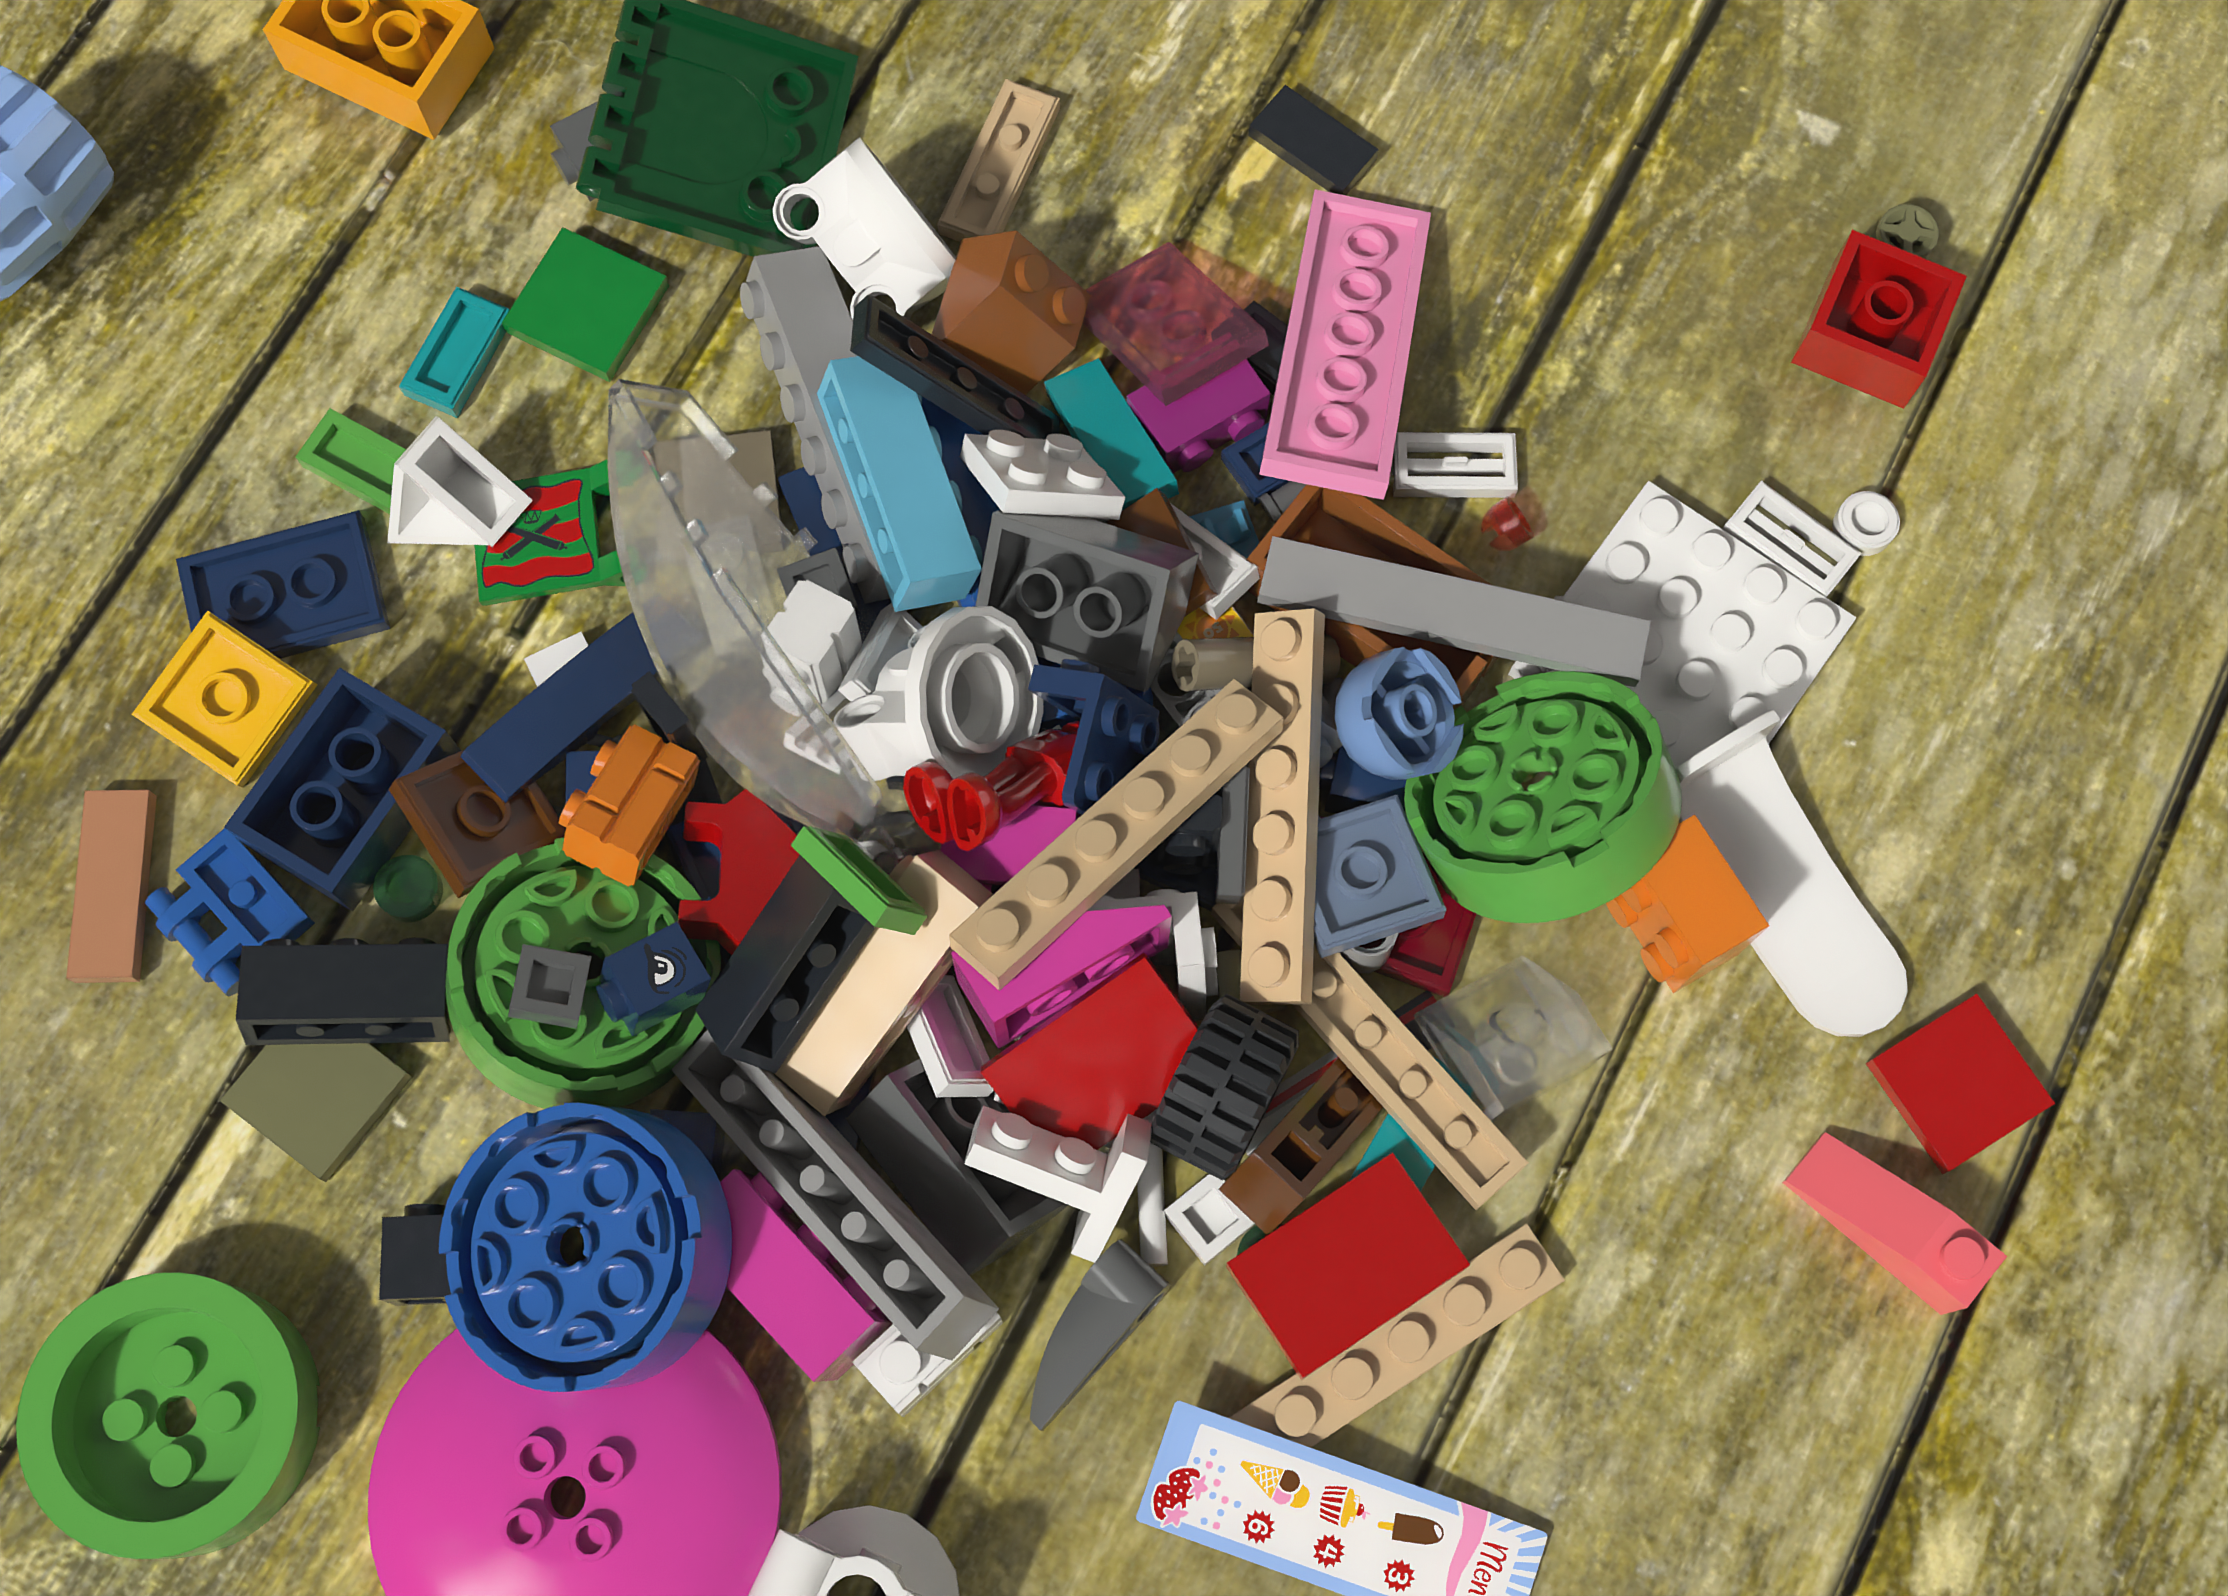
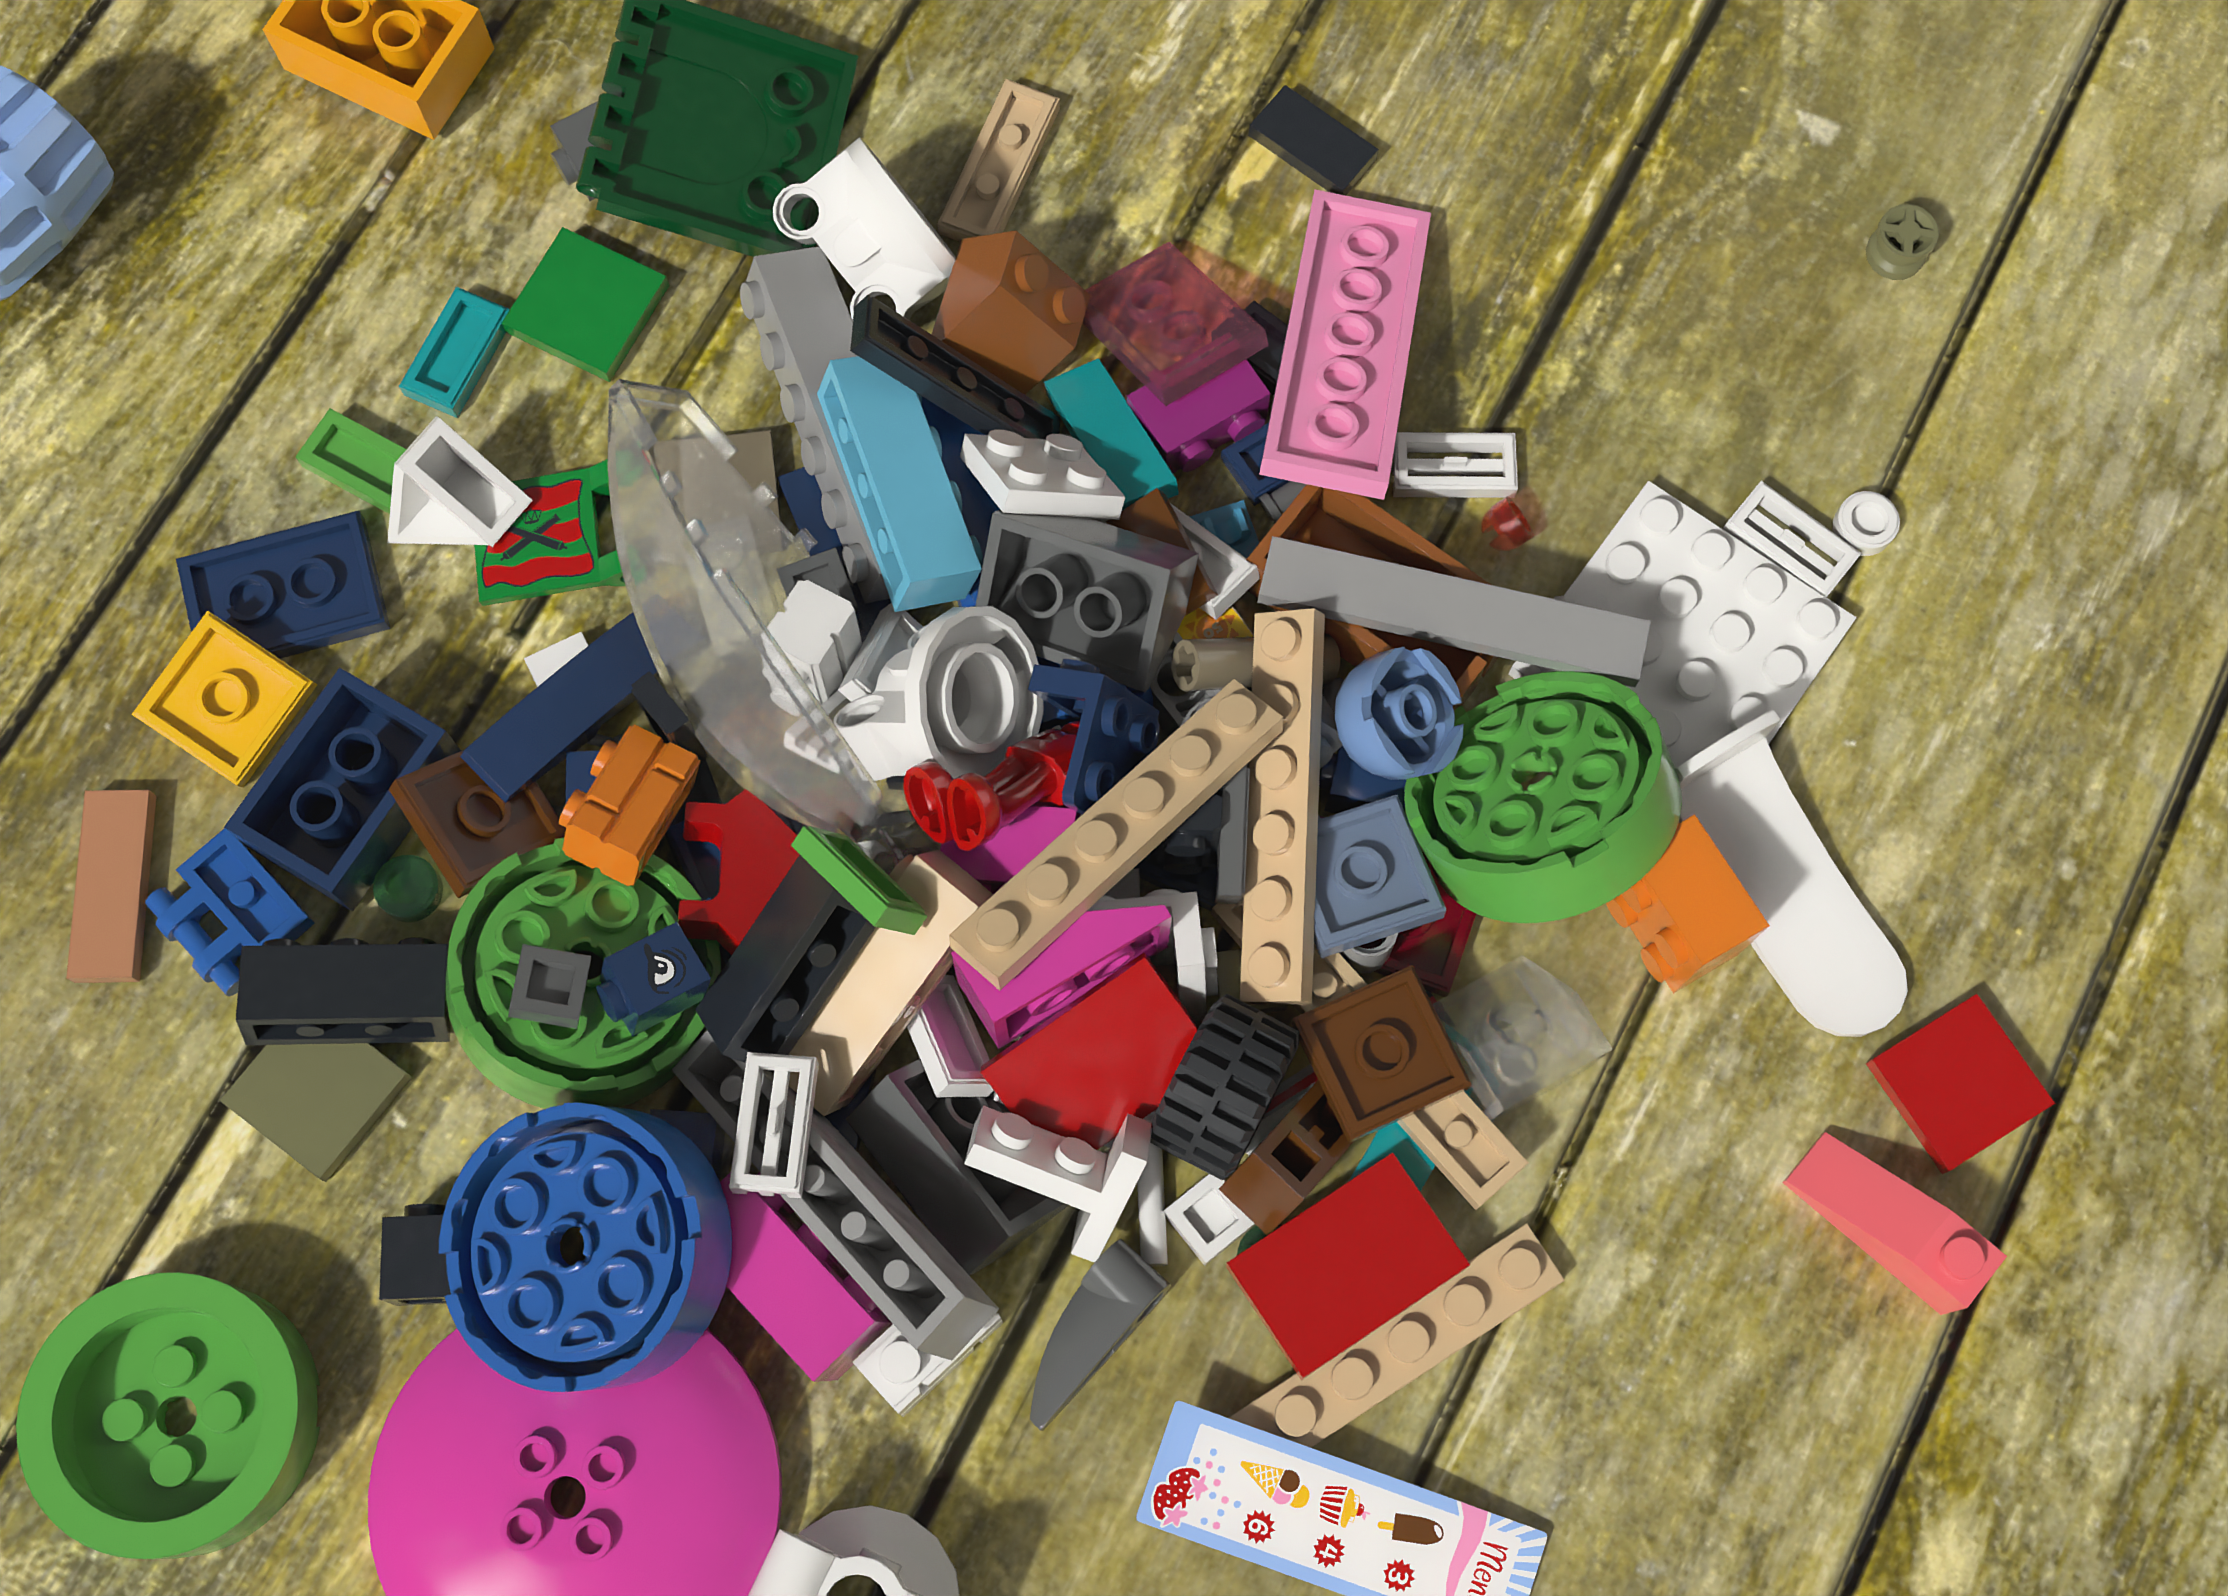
red brick [1791,229,1967,409] -> none
none -> white tile [729,1052,819,1198]
none -> reddish brown tile [1291,965,1472,1143]

